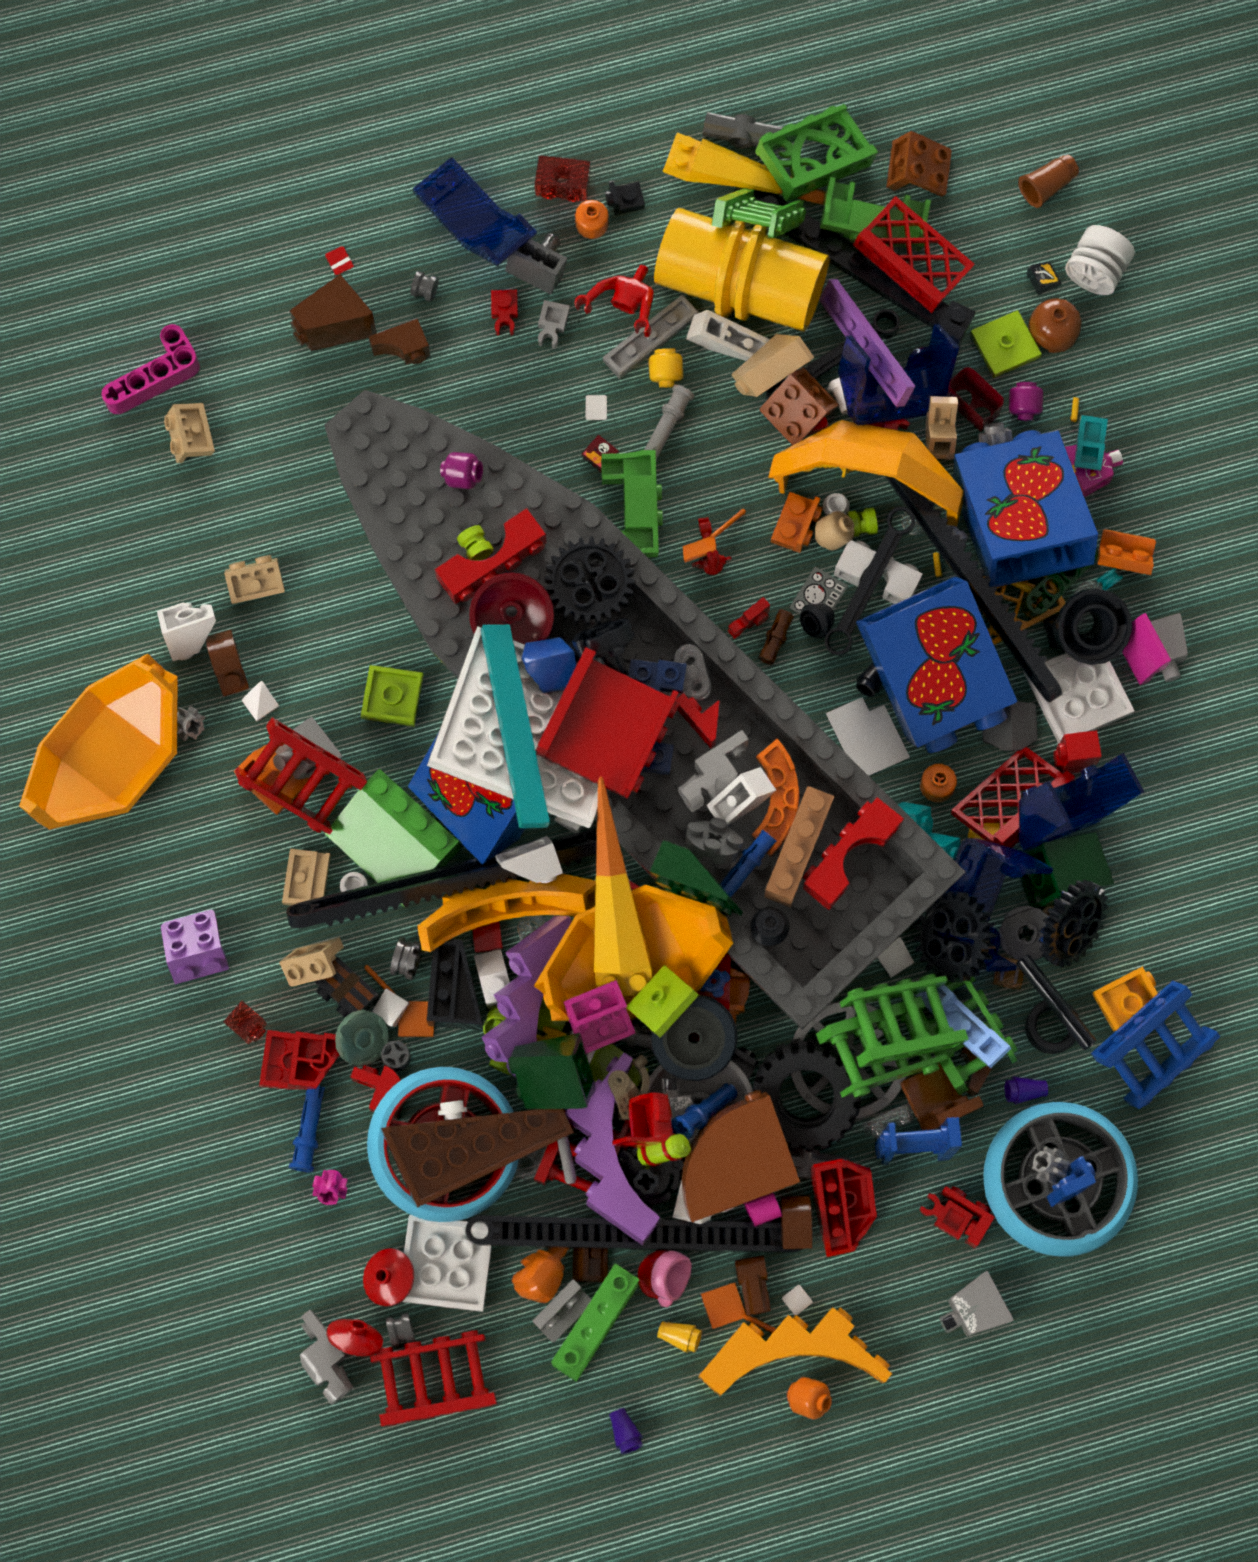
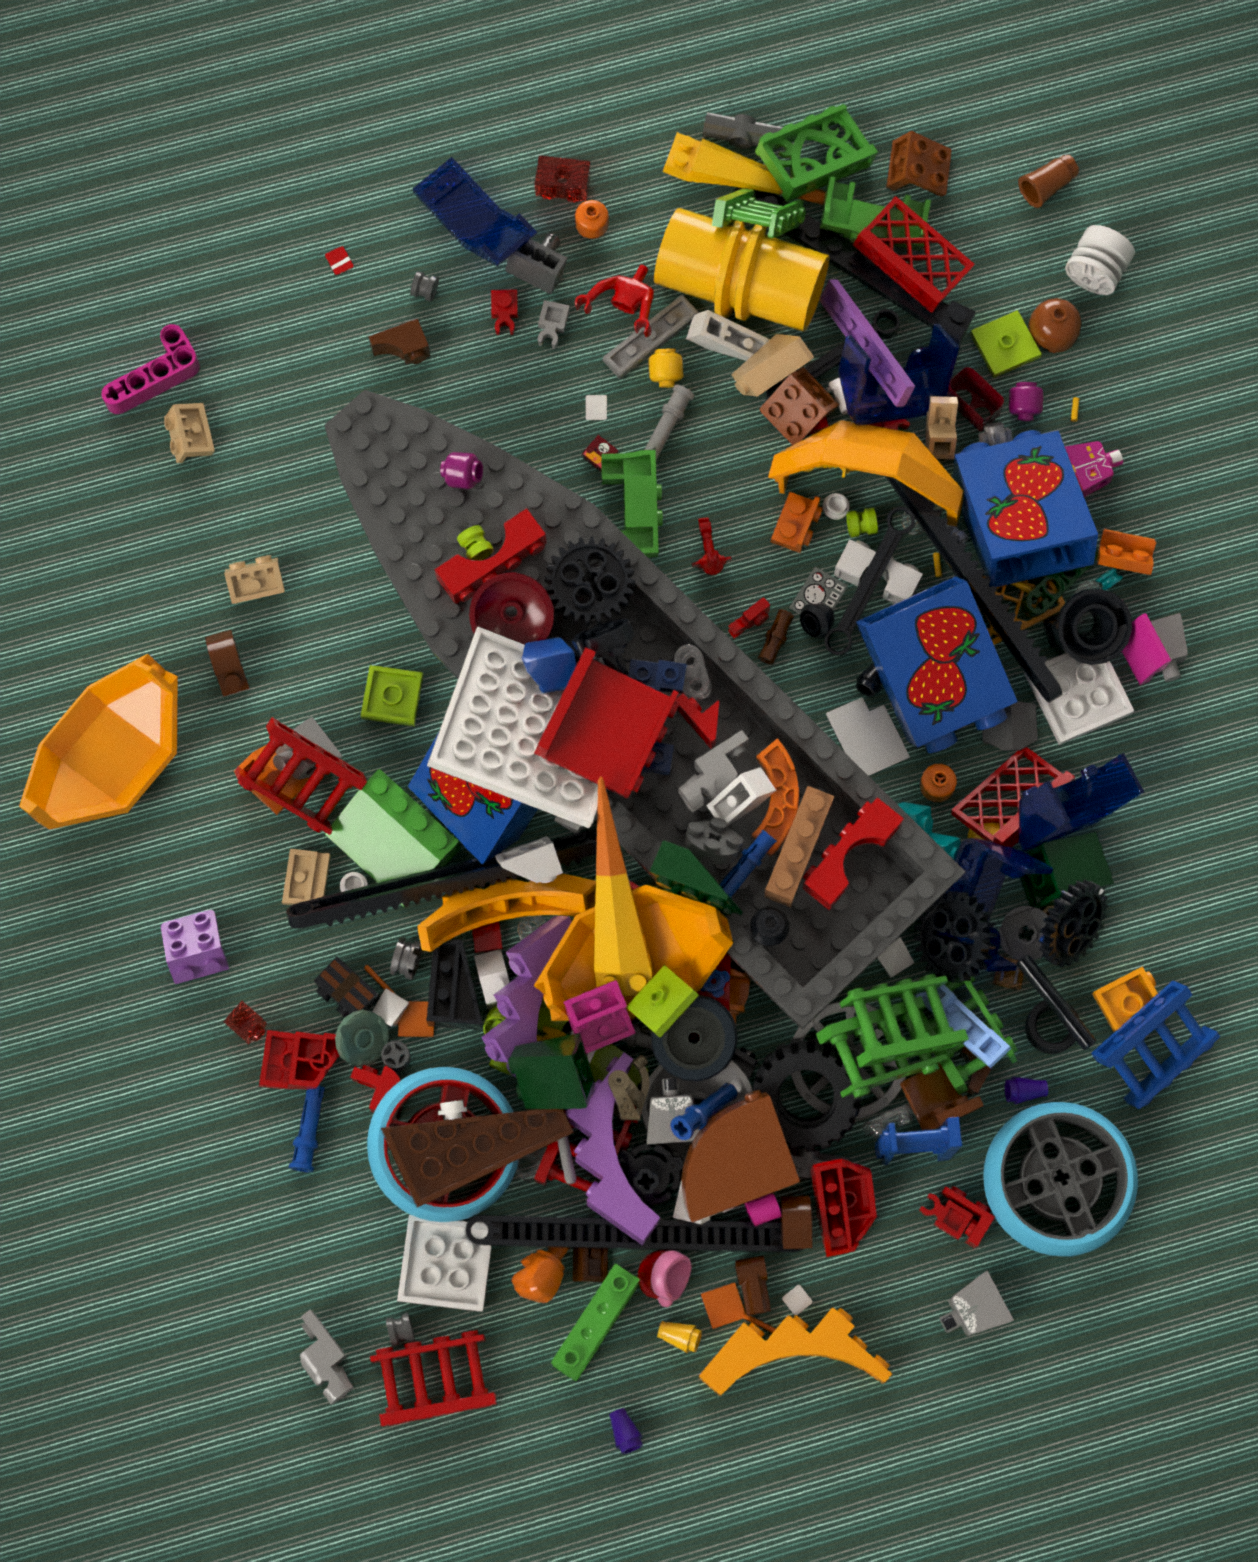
white slope [157,603,216,661] -> none
light grey gear [177,706,205,741] -> none
white slope [242,681,279,722] -> none
tan bracket [279,937,344,987] -> none
reddish brown slope [290,274,377,351] -> none
dark pink gear [312,1170,348,1205] -> none
red dish [326,1319,383,1356] -> none
red dish [363,1248,415,1307] -> none
teal tile [480,625,550,829] -> none
light grey bracket [532,1280,592,1343] -> none
black bracket [605,180,645,215] -> none
red piece [612,1093,691,1166] -> none
orange piece [682,509,746,563] -> none
orange head [787,1377,832,1420] -> none
tan head [814,511,855,551] -> none
slope [1026,261,1062,295] -> none
light grey gear [1032,1147,1069,1184] -> none
blue bracket [1046,1156,1096,1207] -> none
red brick [1053,730,1102,773] -> none
teal slope [1074,415,1108,471] -> none

